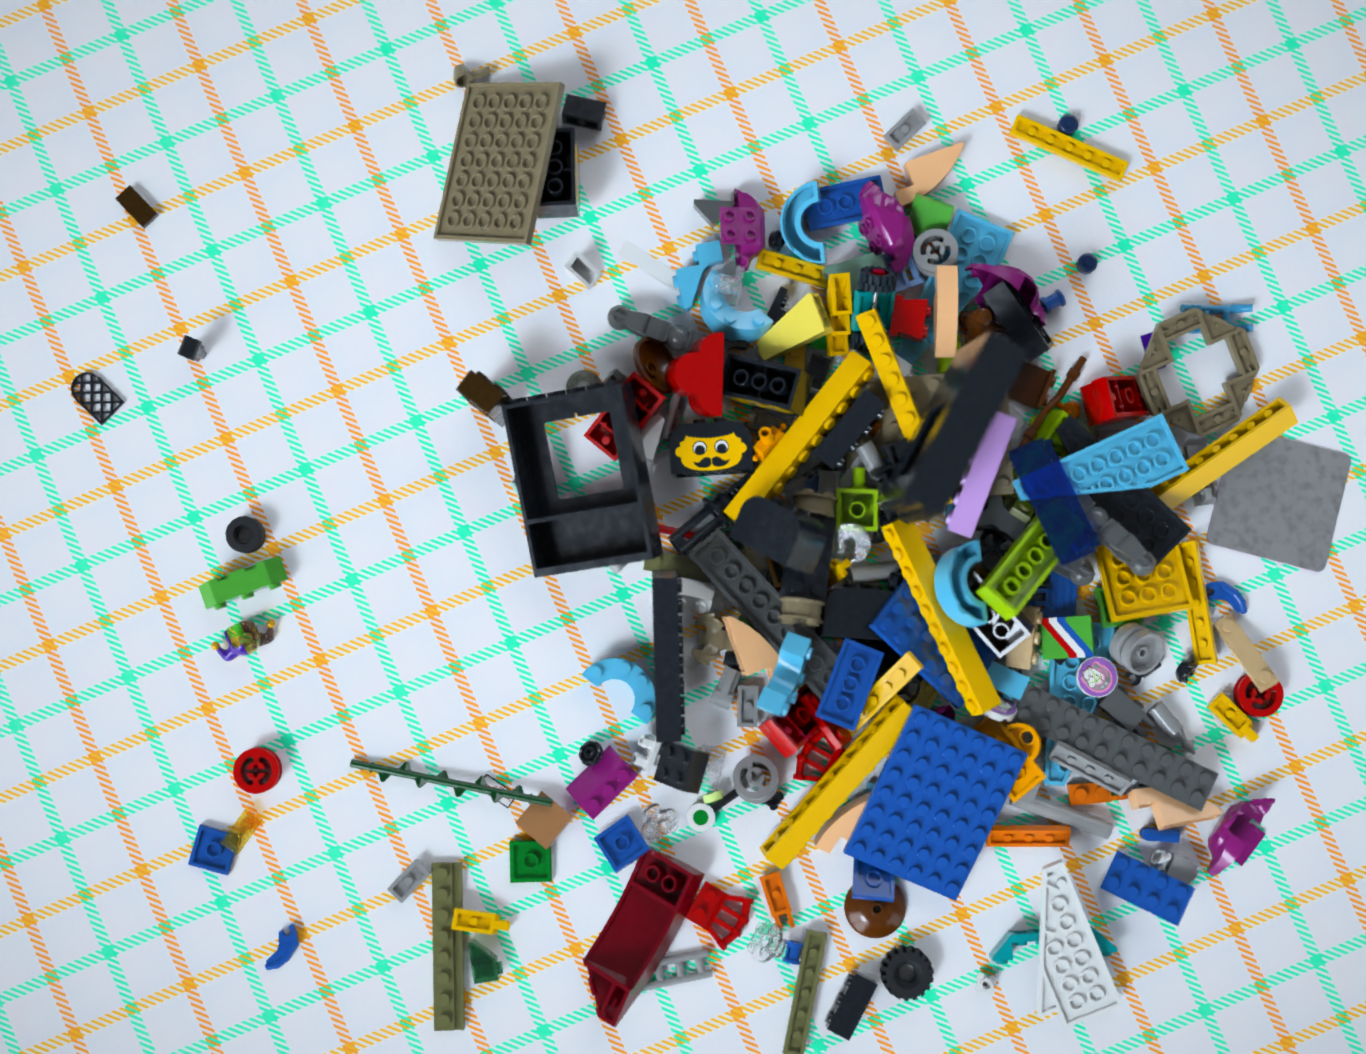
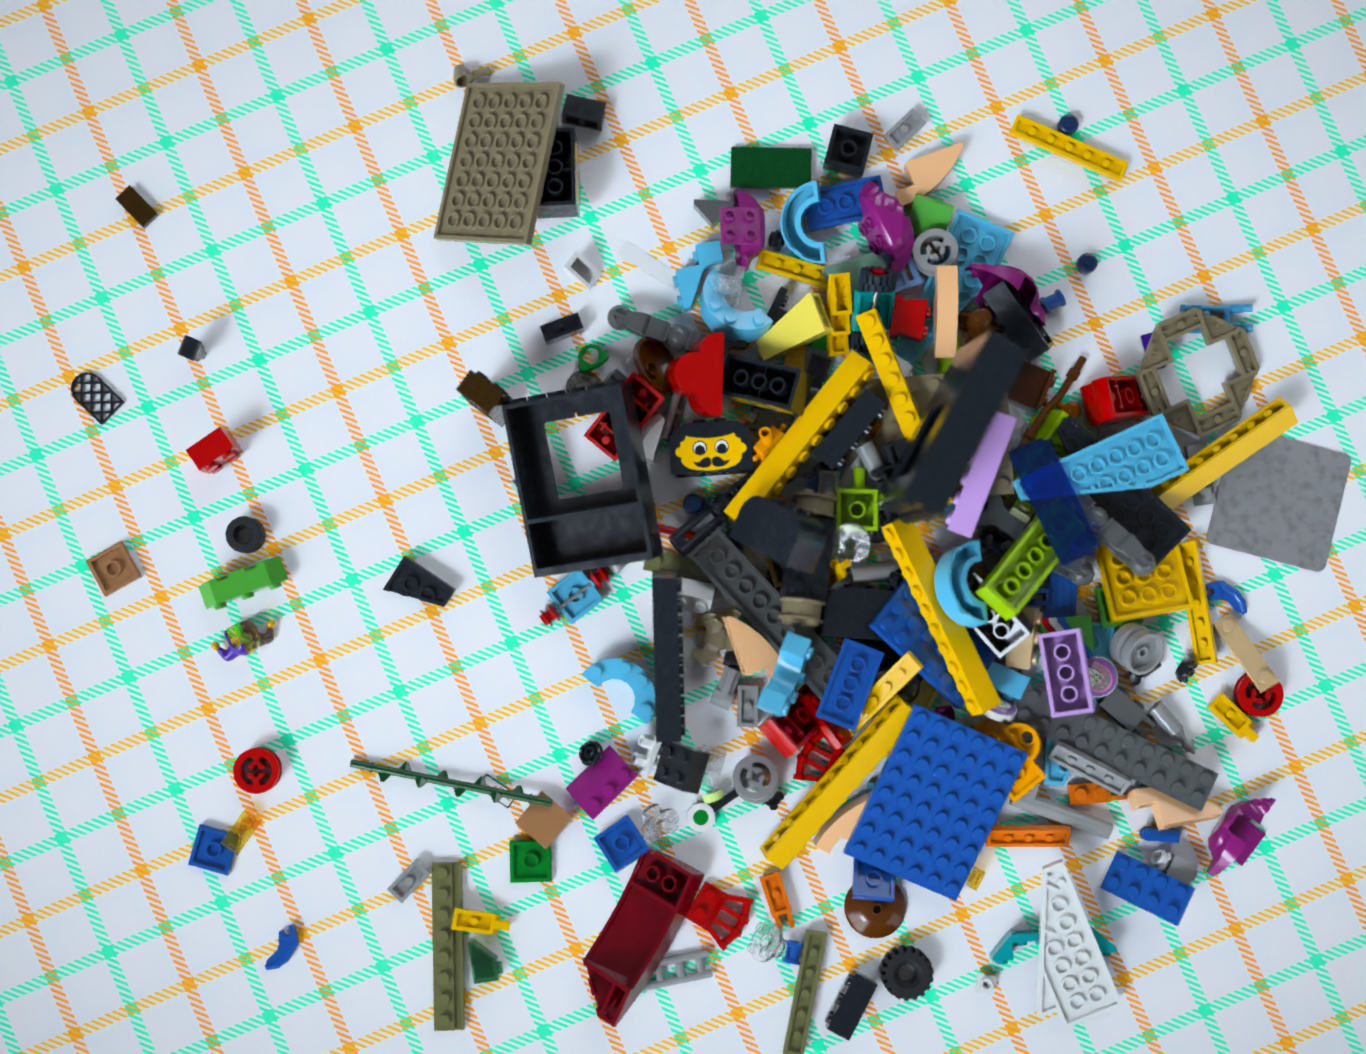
none -> medium nougat tile [86,541,143,597]
none -> red brick [186,427,243,474]
none -> black wing [383,555,456,607]
none -> medium azure plate [539,567,611,626]
none -> black hinge [540,312,585,345]
none -> green piece [578,344,609,372]
none -> dark blue piece [683,494,703,514]
none -> dark green tile [730,147,812,189]
none -> black brick [822,123,873,178]
none -> clear yellow plate [966,866,986,891]
none -> lavender brick [1038,628,1096,718]

